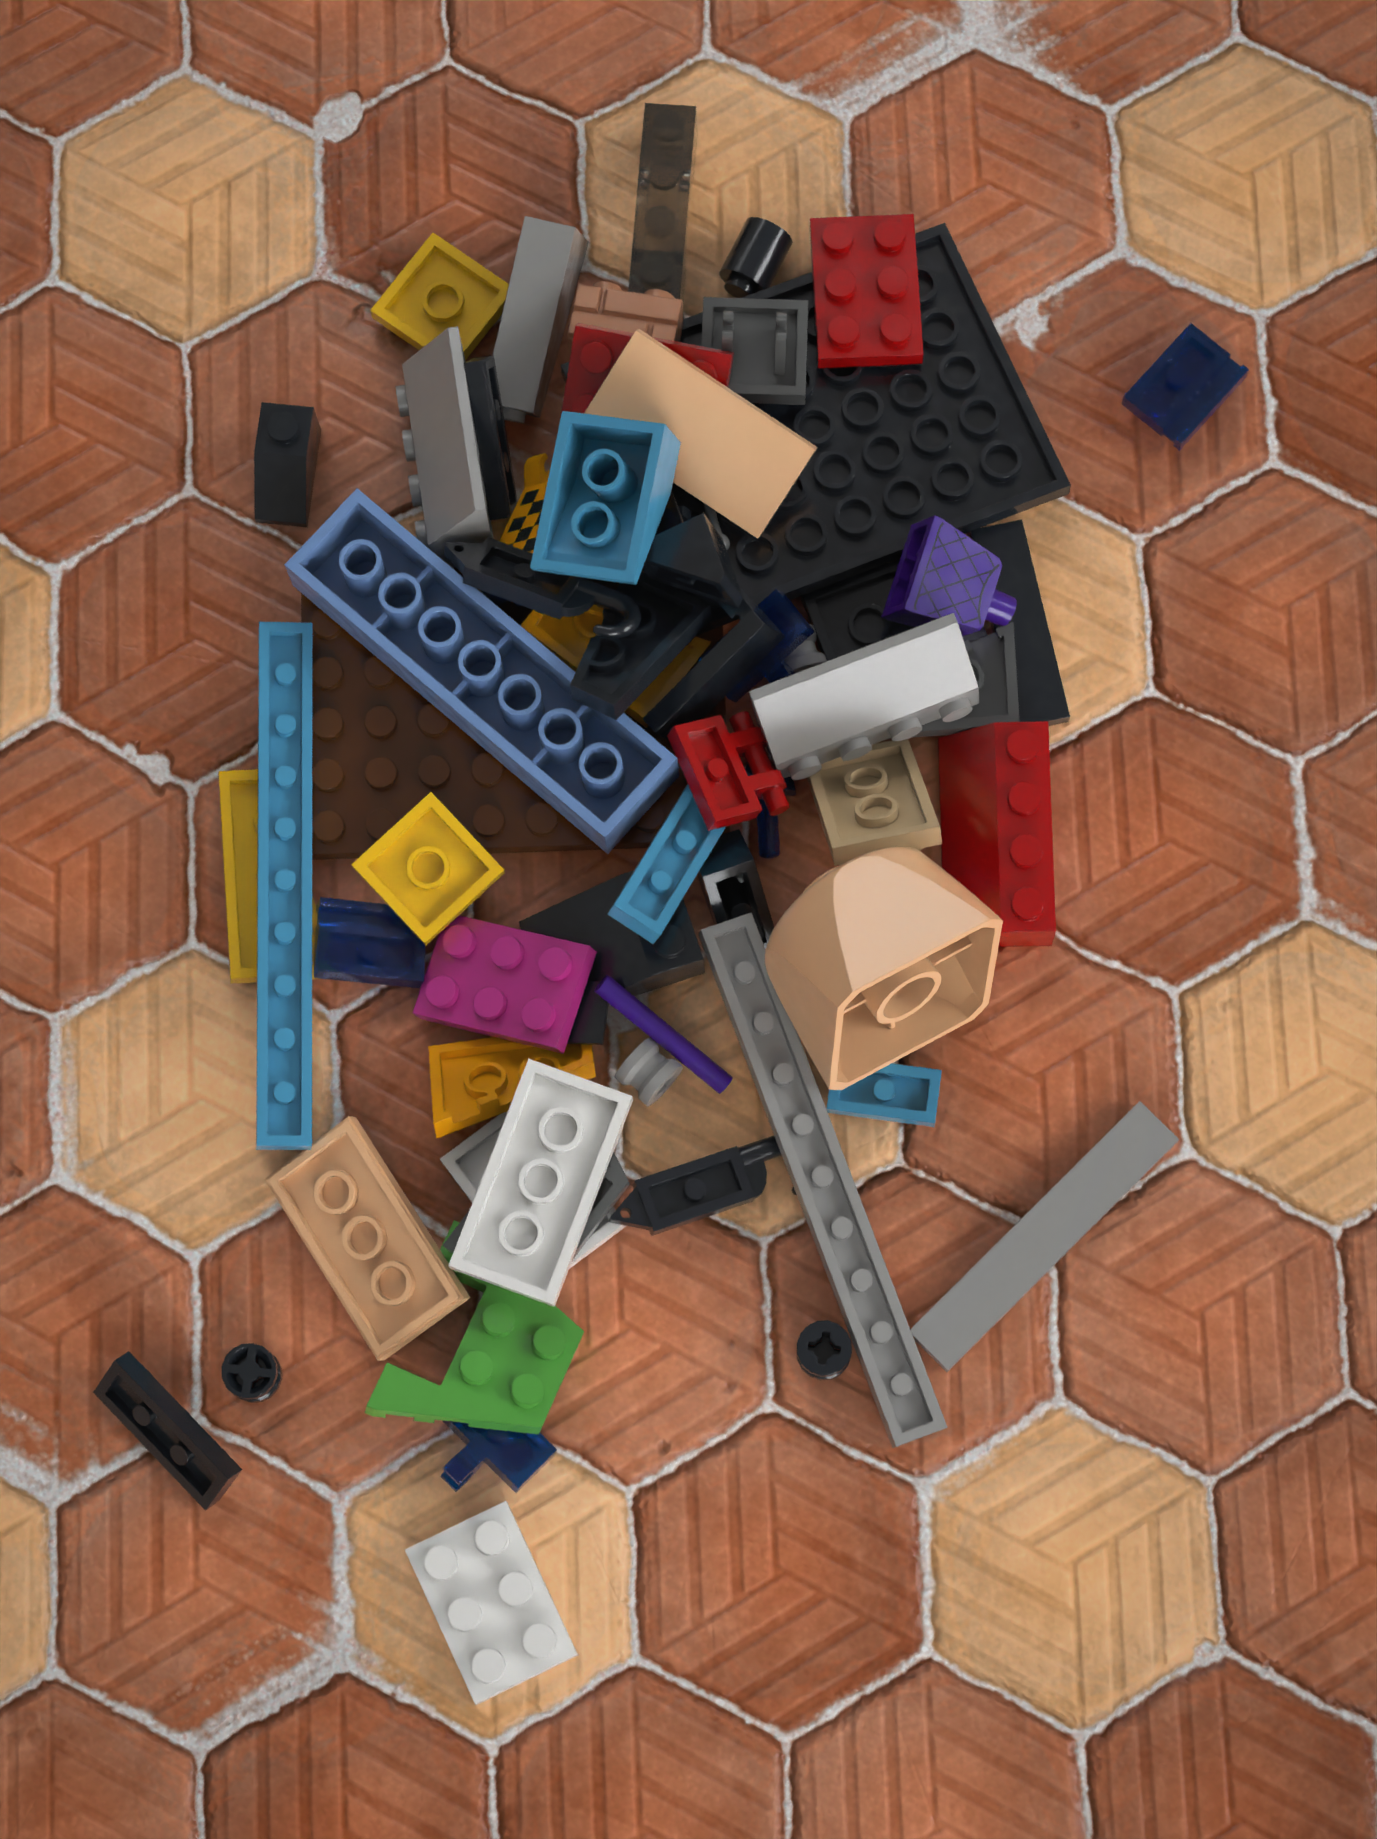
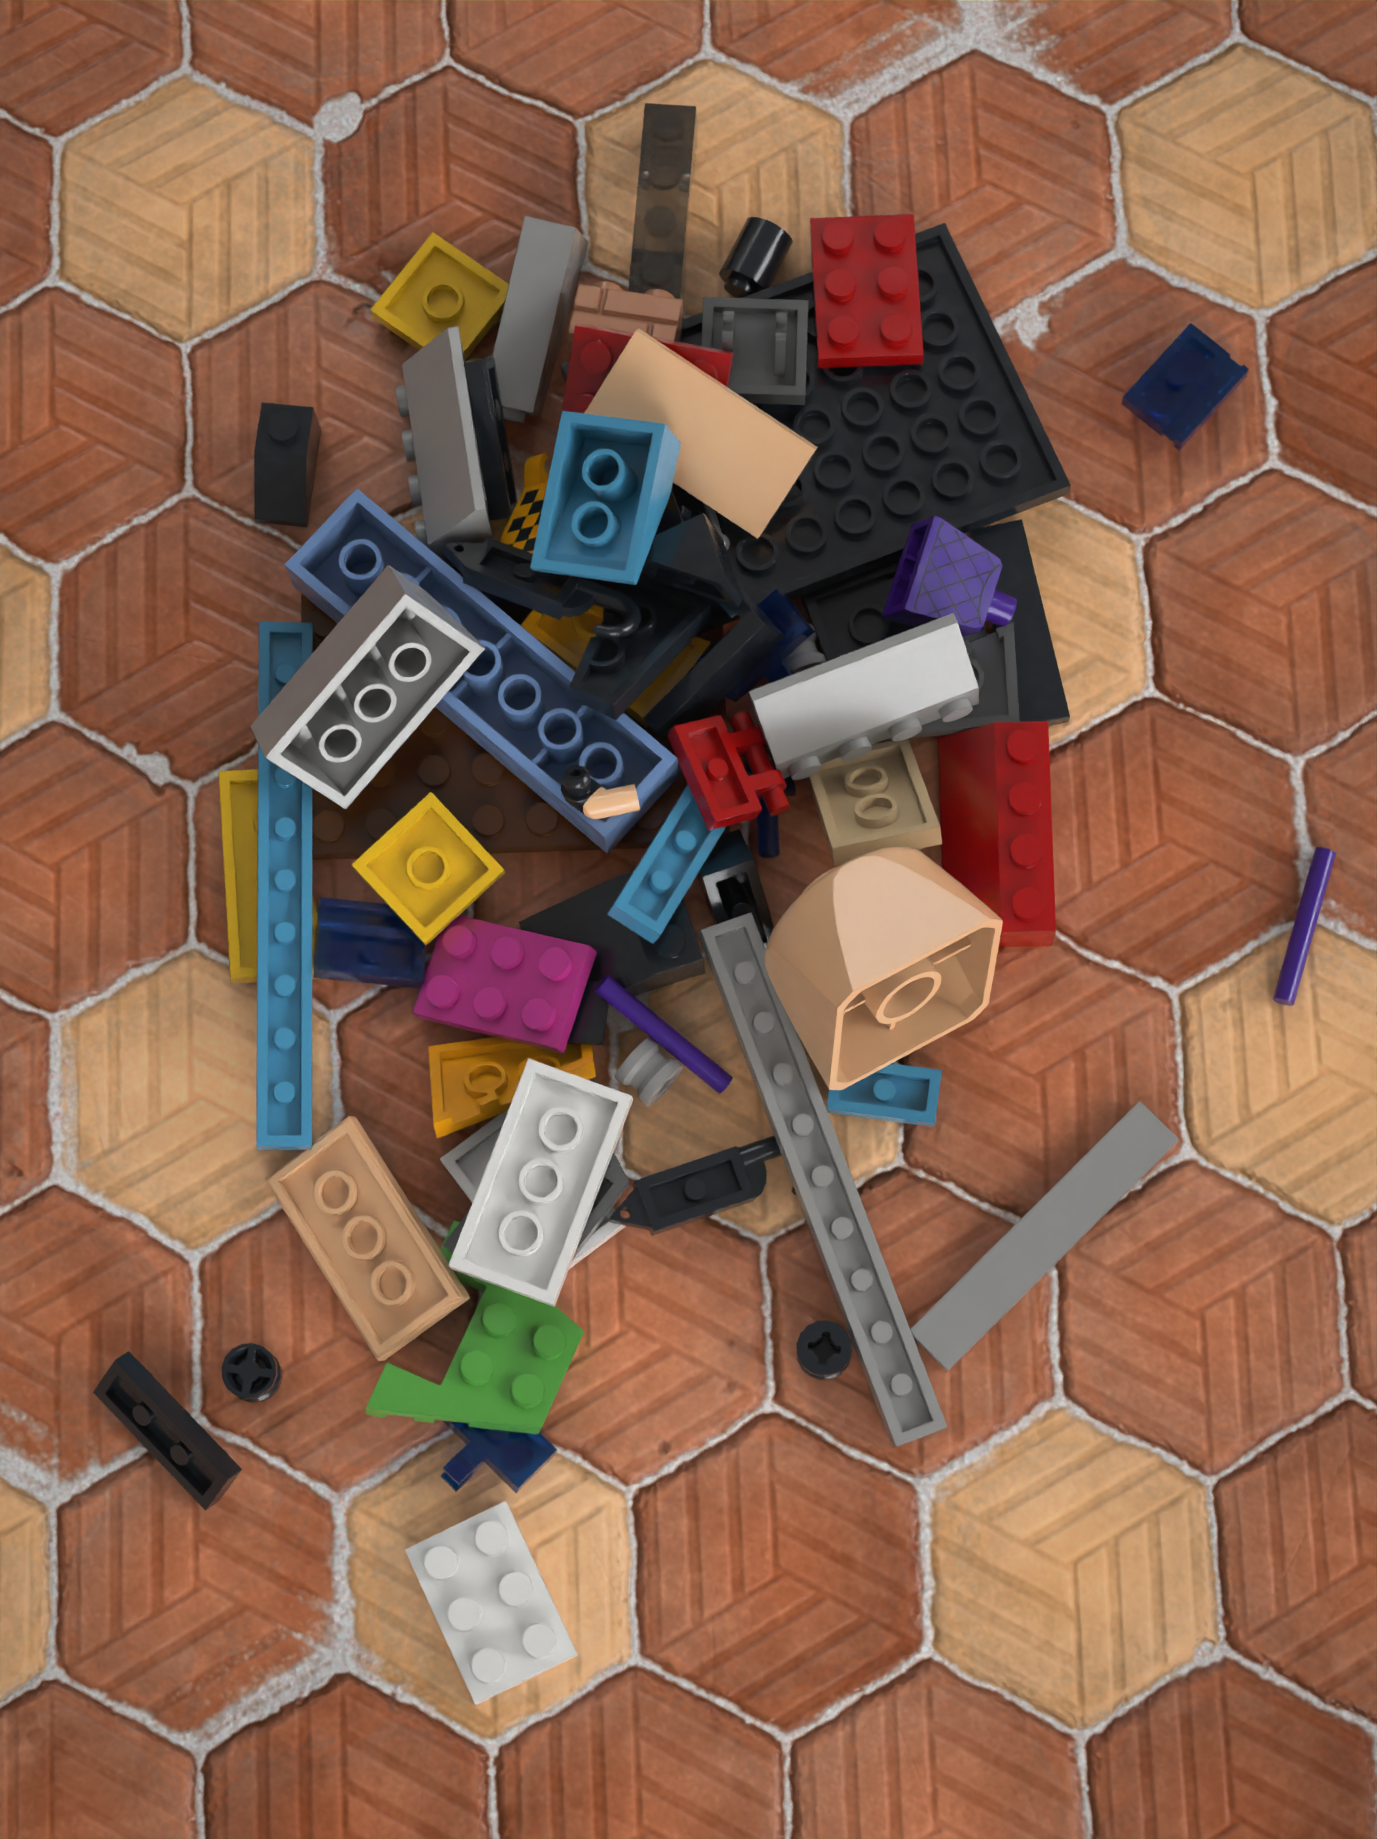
none -> light grey slope [250,565,485,809]
none -> arm [561,765,640,819]
none -> dark purple bar [1273,847,1336,1006]

